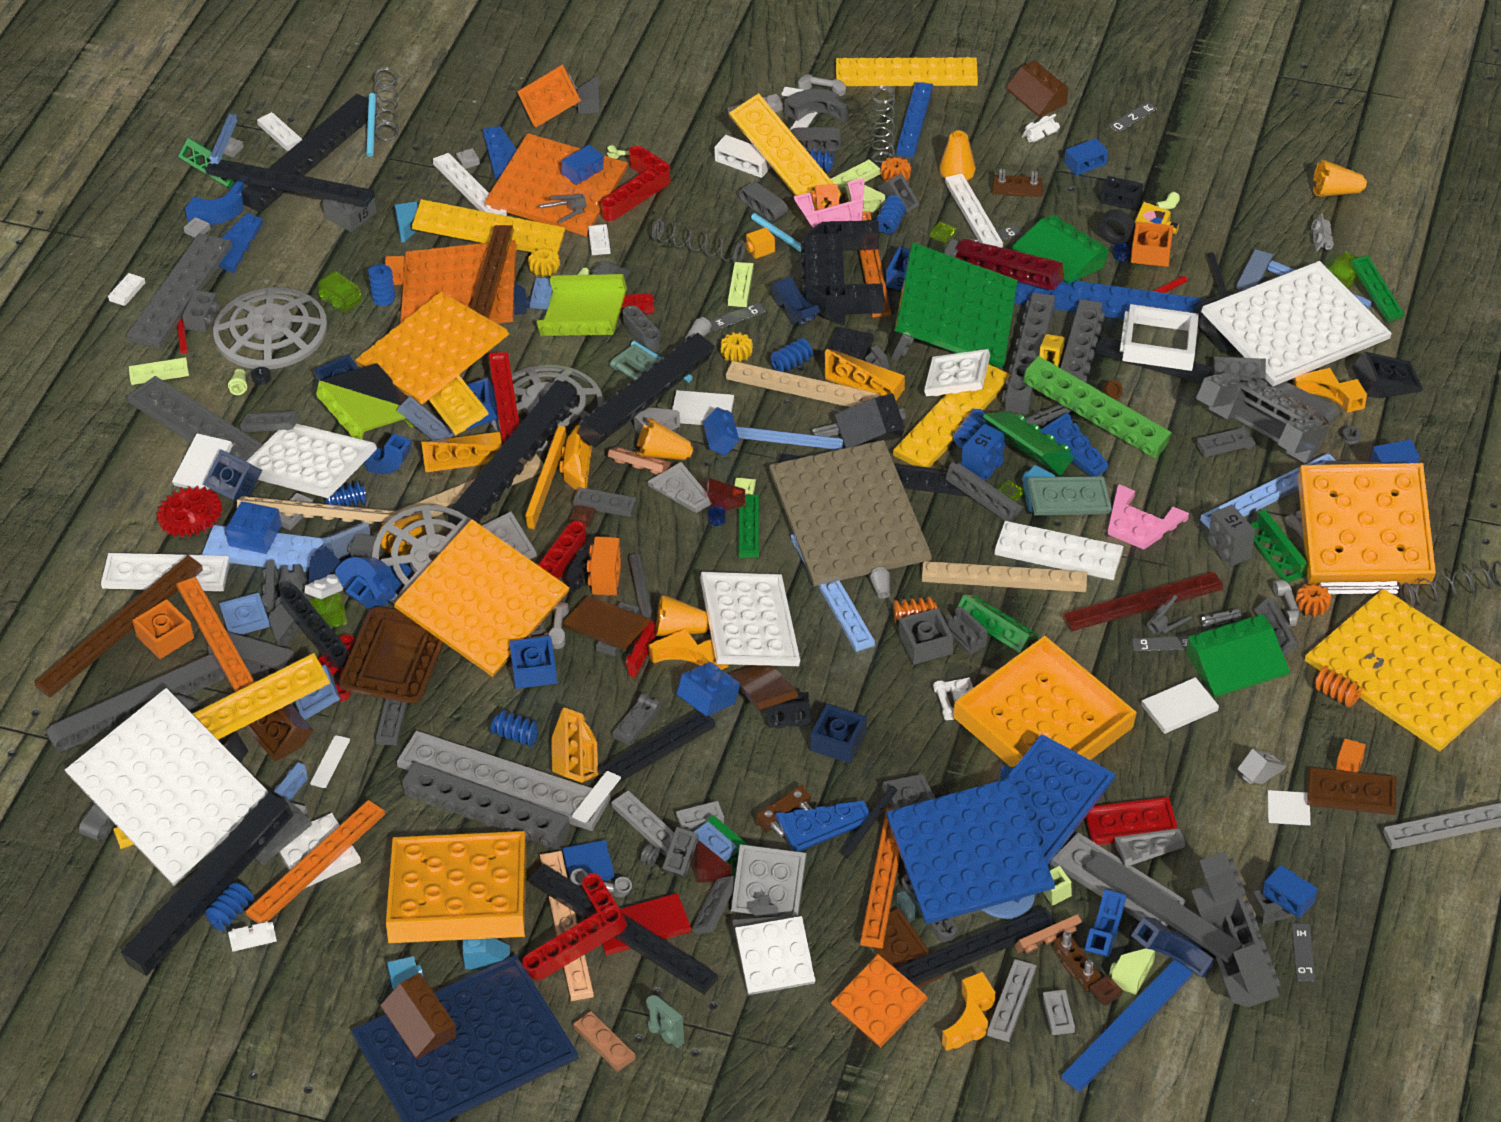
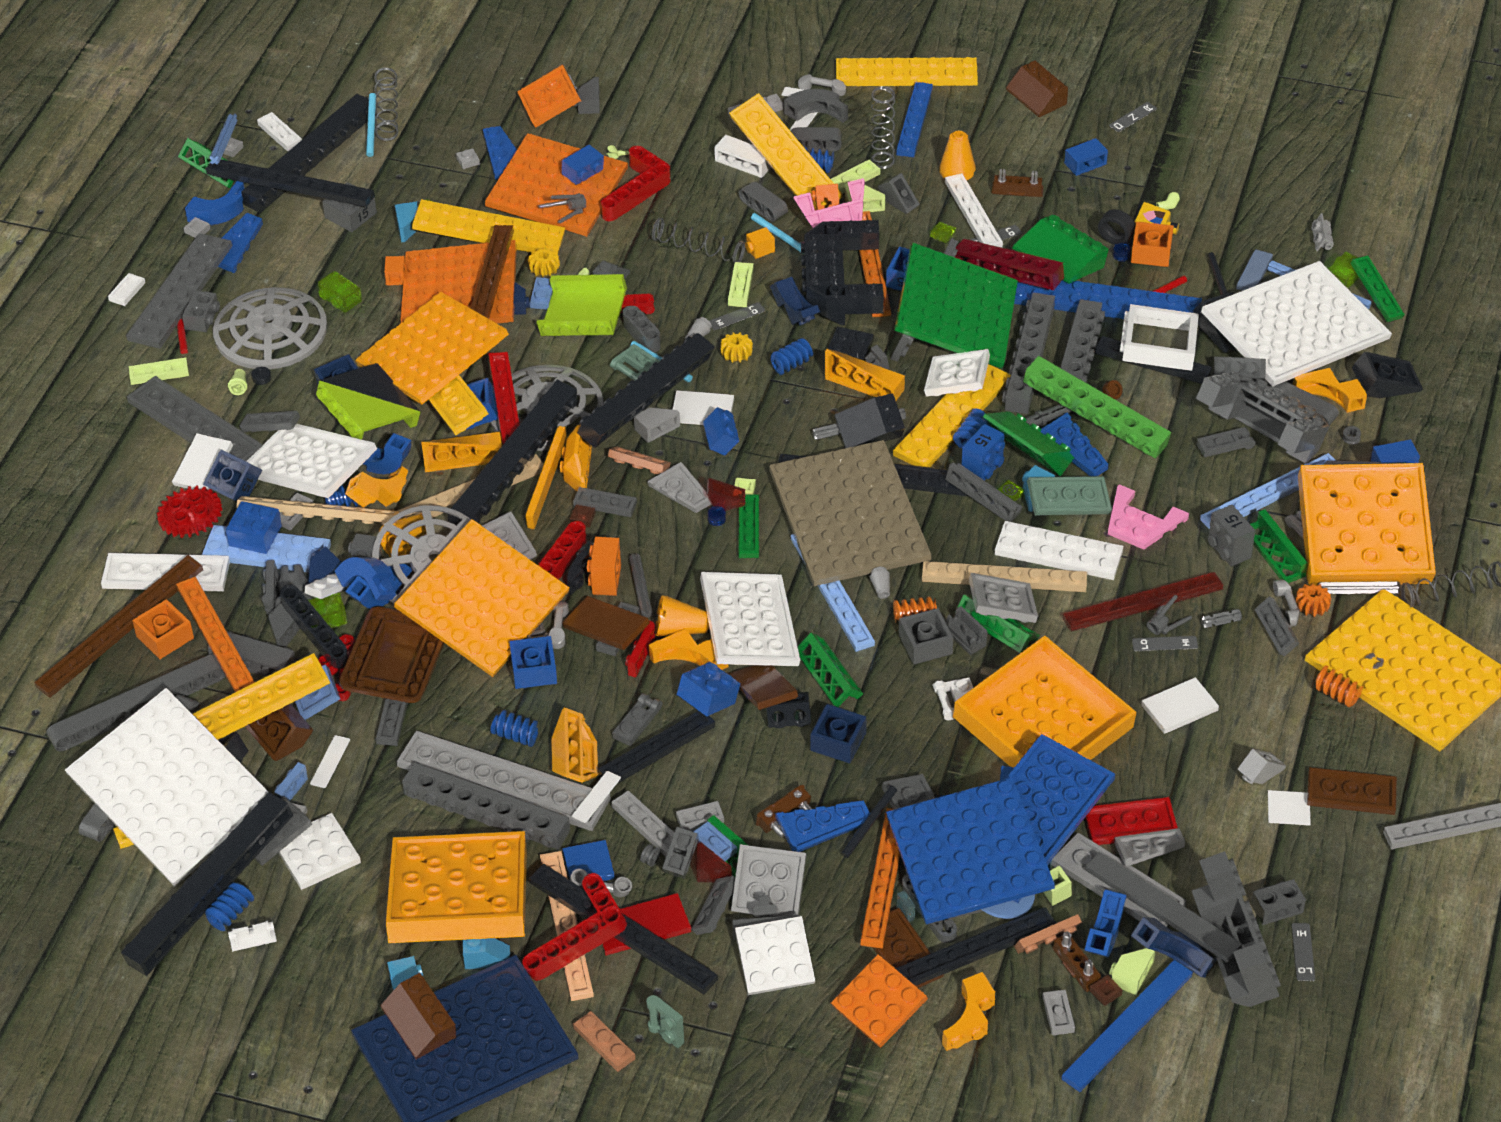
medium blue plate [219,593,270,635] -> none
orange tile [246,800,385,924] -> none
sand blue slope [322,522,371,562] -> none
blue piece [368,264,396,306] -> none
sand blue tile [397,396,454,440] -> none
white plate [433,153,507,216] -> none
white plate [588,224,610,255] -> none
light orange cone [636,418,693,460] -> none
tan plate [726,361,880,407] -> none
medium blue axle [736,426,843,450] -> none
blue piece [876,195,906,235] -> none
orange gear [880,156,911,181] -> none
light grey plate [987,959,1037,1042] -> none
white hinge [1022,114,1060,143] -> none
yellow torso [1040,334,1065,368] -> none
black brick [1101,176,1143,211] -> none
green slope [1186,614,1290,698] -> none
blue brick [1263,865,1318,919] -> none
light orange cone [1313,160,1367,197] -> none
orange brick [1336,739,1366,772] -> none
none -> light orange arch [345,466,408,508]
none -> green fence [798,632,863,707]
none -> light grey plate [969,573,1038,623]

